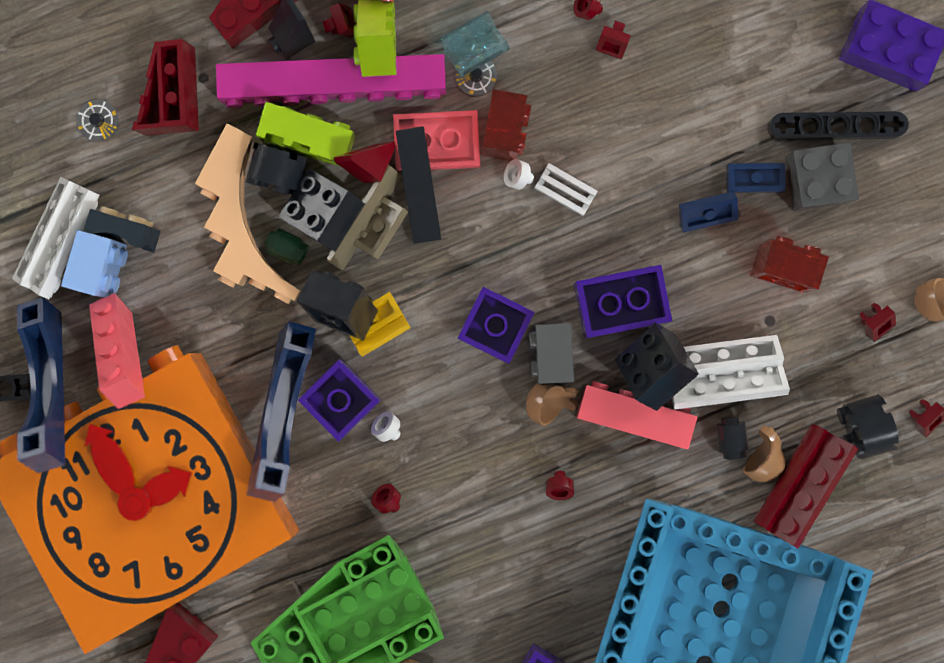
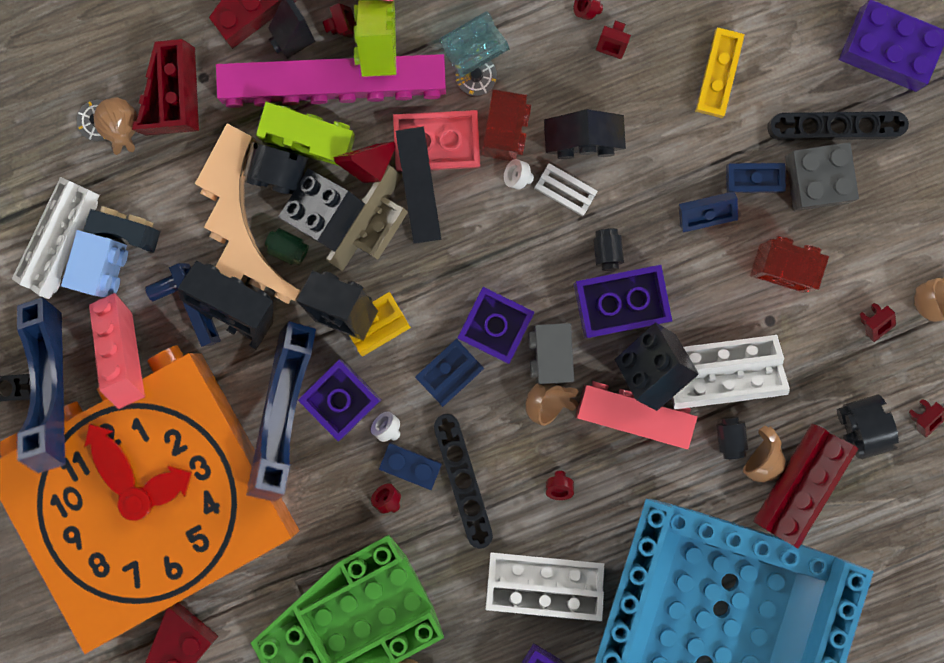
none -> medium nougat piece [93,97,137,155]
none -> dark blue piece [145,263,221,347]
none -> black wedge [178,260,273,350]
none -> dark blue plate [379,443,442,490]
none -> dark blue plate [415,338,485,407]
none -> black beam [434,413,493,549]
none -> white brick [486,553,604,621]
none -> black brick [544,109,626,159]
none -> black brick [593,228,624,271]
none -> yellow plate [695,27,745,118]

